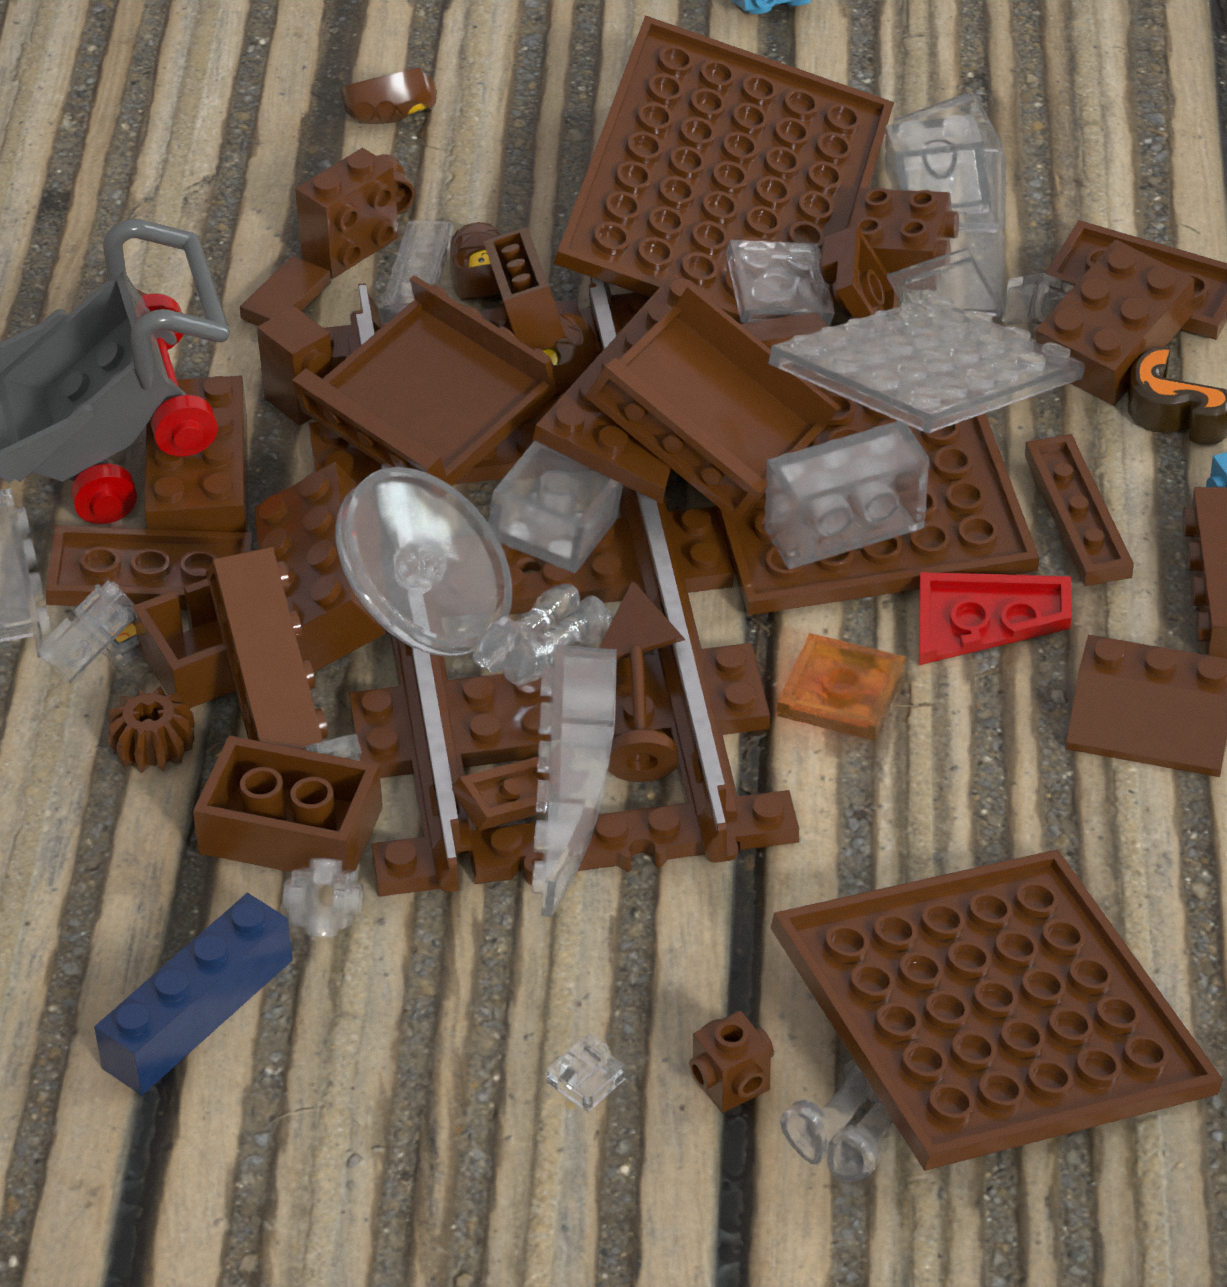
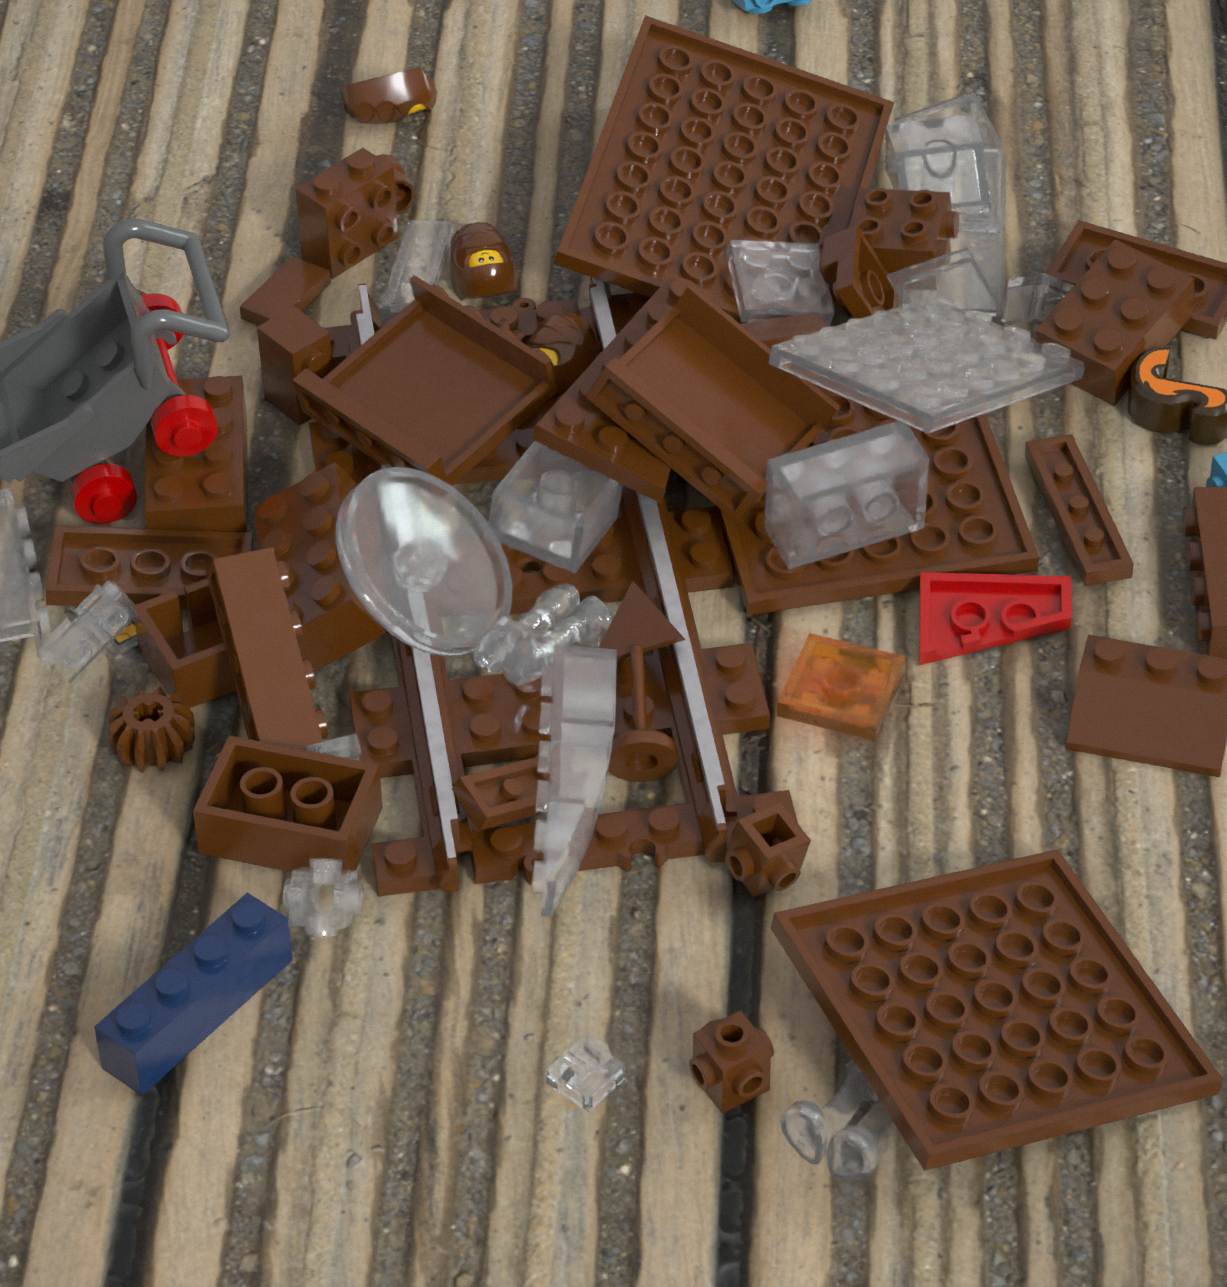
reddish brown brick [483,227,566,351] -> none
none -> reddish brown brick [724,802,811,898]

